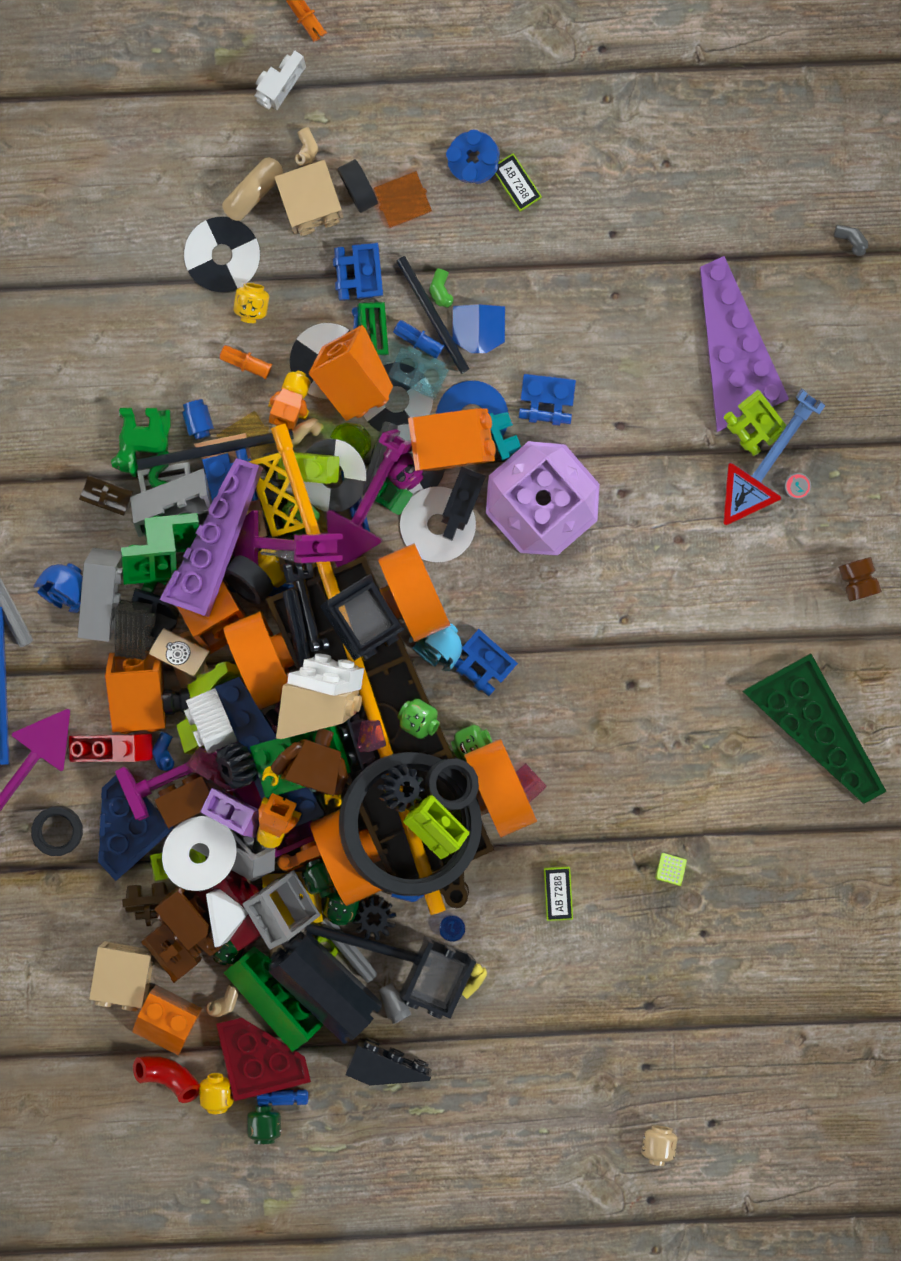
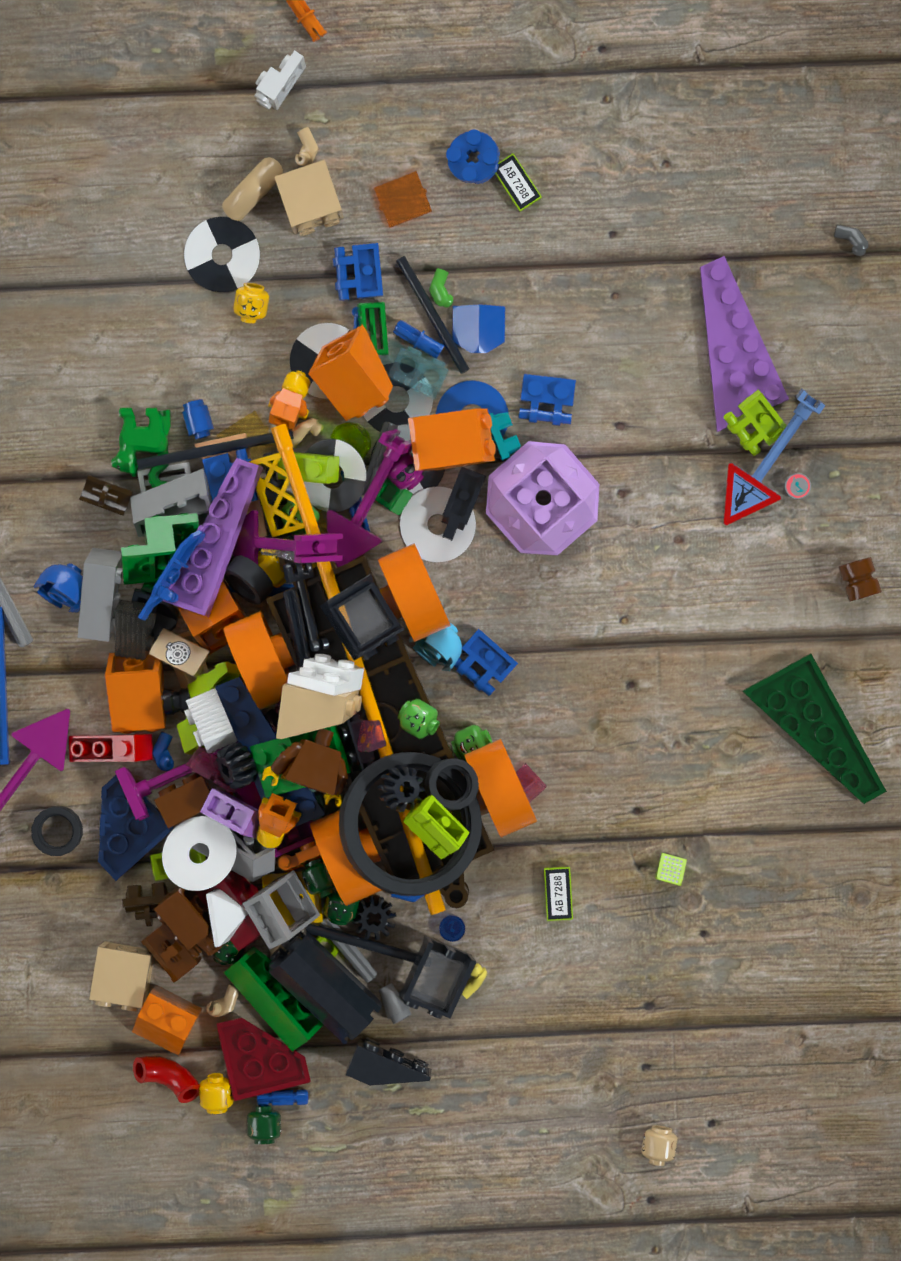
orange axle [220,345,272,379] -> none
black tyre [338,159,378,213] -> none
none -> blue piece [138,530,206,621]

